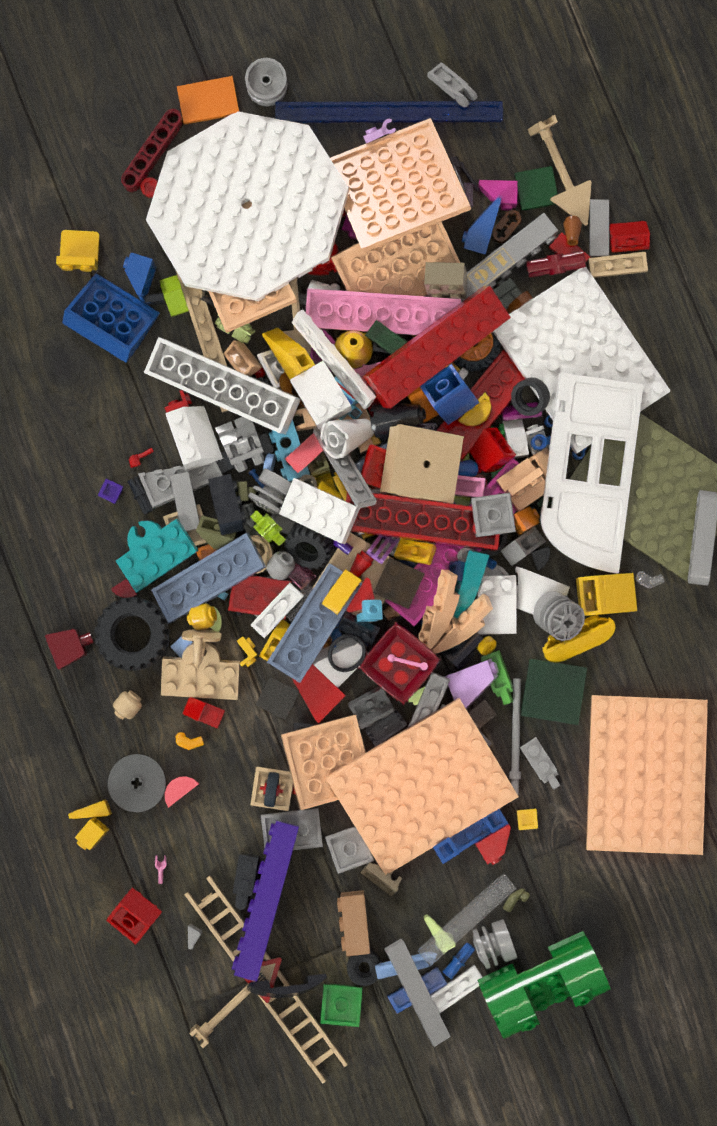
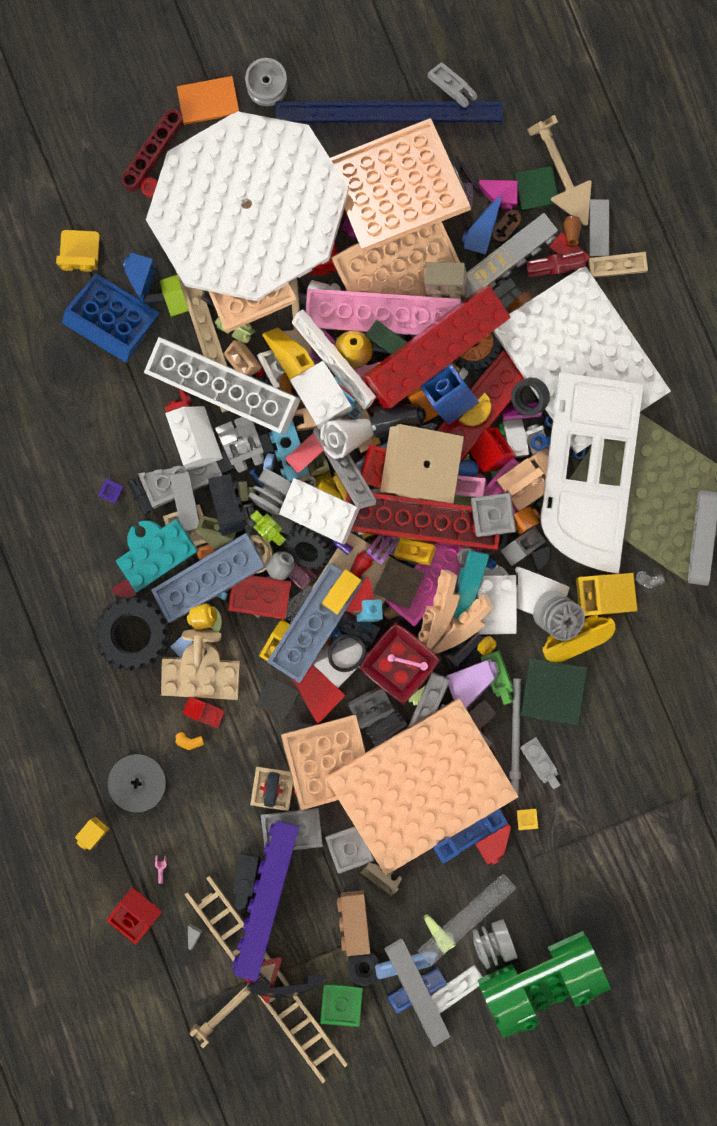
dark red torso [45,629,94,670] -> none
yellow slope [68,800,112,819] -> none
tan head [113,690,142,720] -> none
red hand [129,448,154,467] -> none
coral tile [165,776,200,808] -> none
yellow bracket [237,637,258,667] -> none
white tile [251,583,304,638] -> none
lavender plate [363,119,396,144] -> none
blue axle [442,943,475,979] -> none
dark blue tile [448,561,465,581] -> none
olive arm [503,889,530,912] -> none
light nougat plate [586,695,708,855] -> none
red panel [609,221,650,252] -> none

